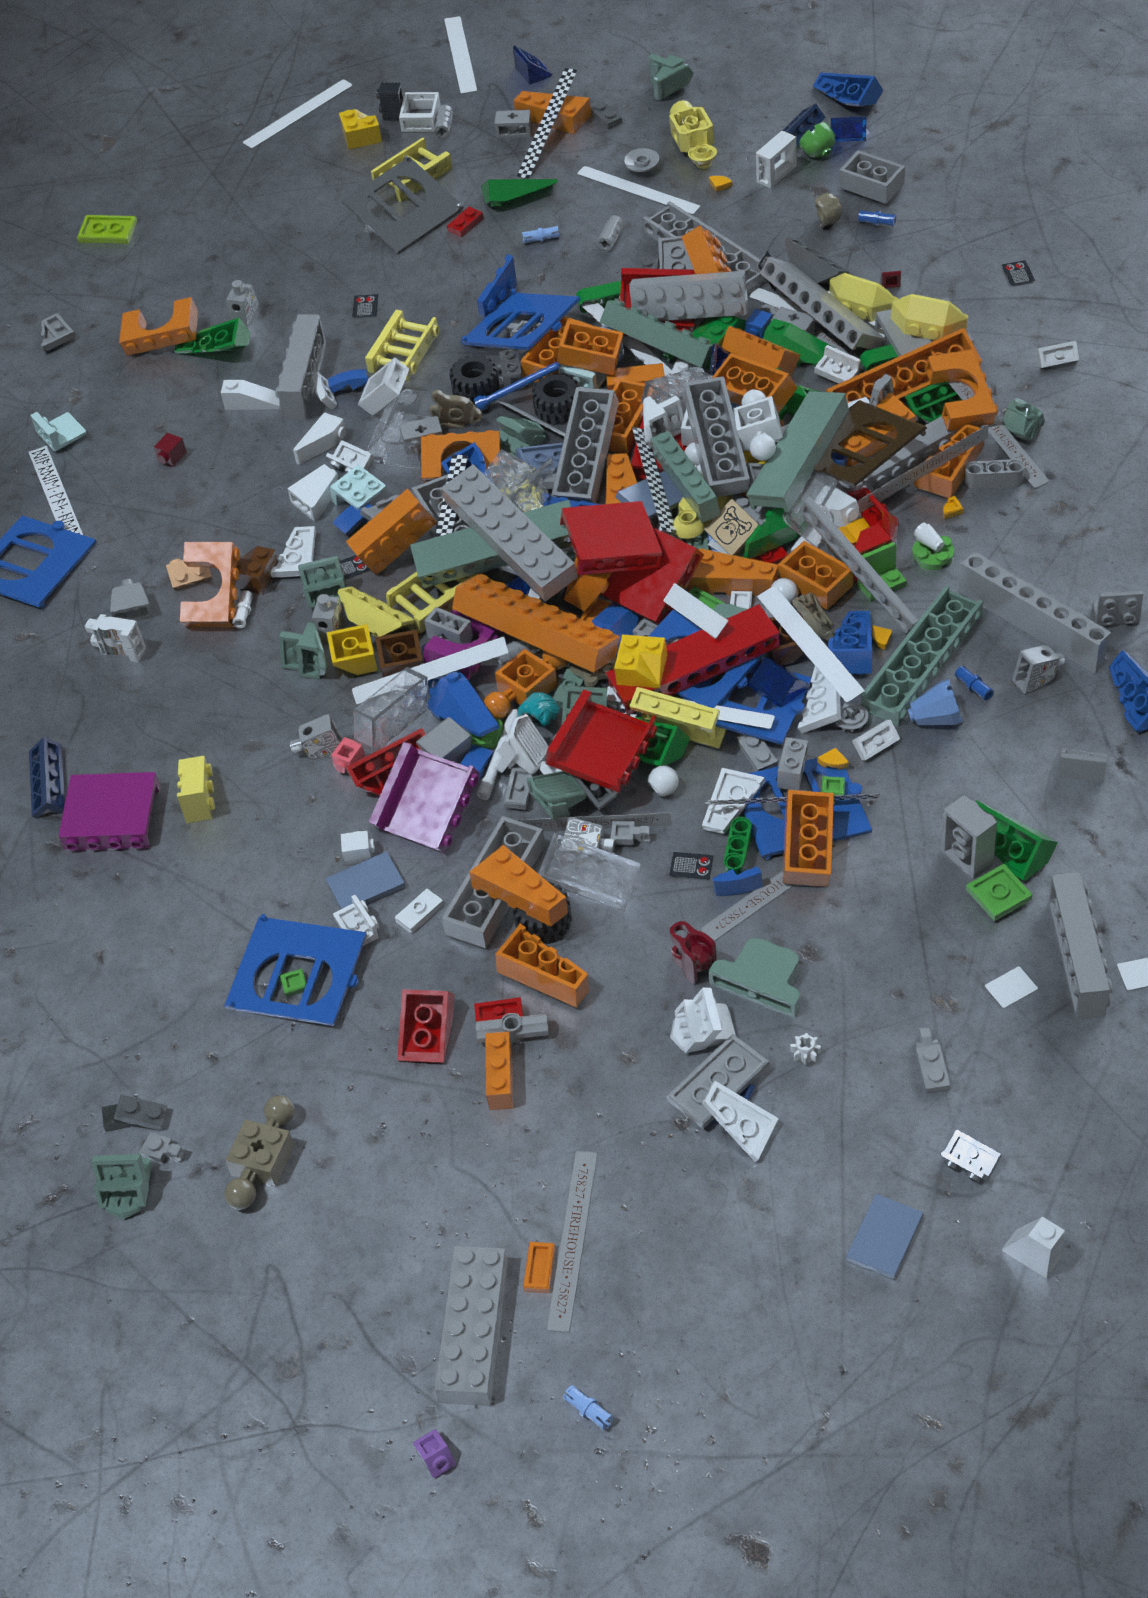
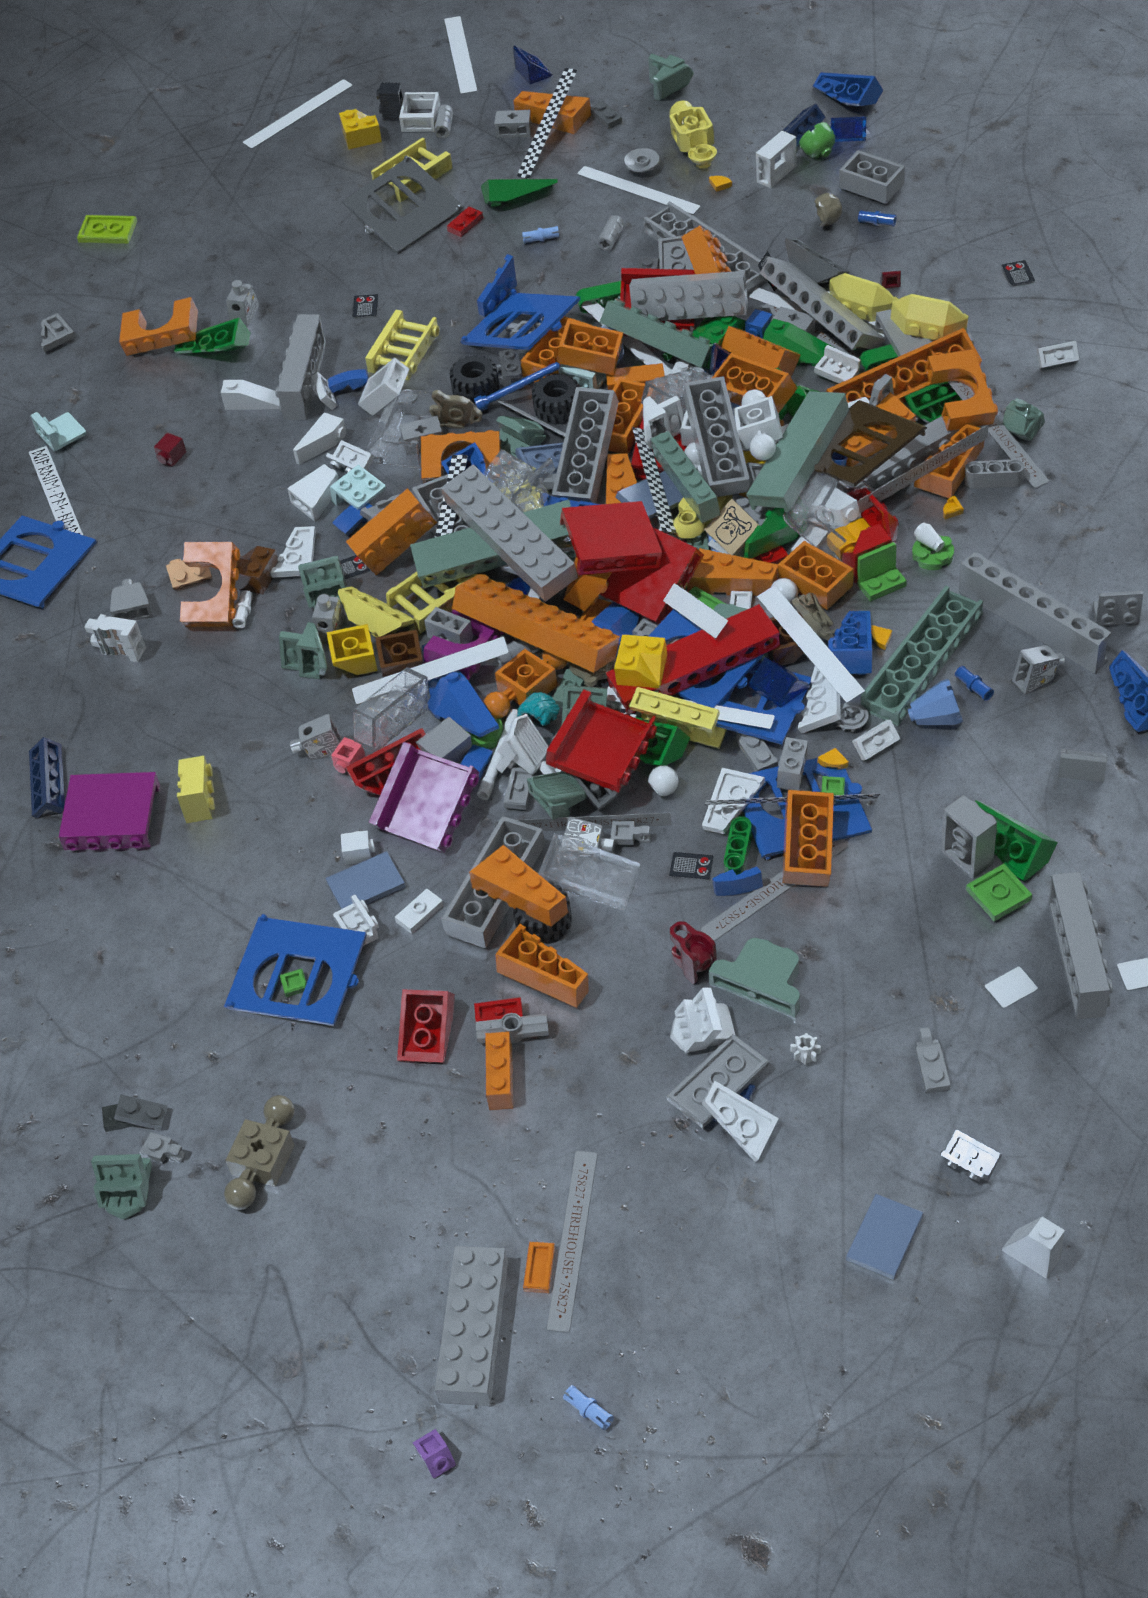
light grey tile [799,497,918,634] -> none

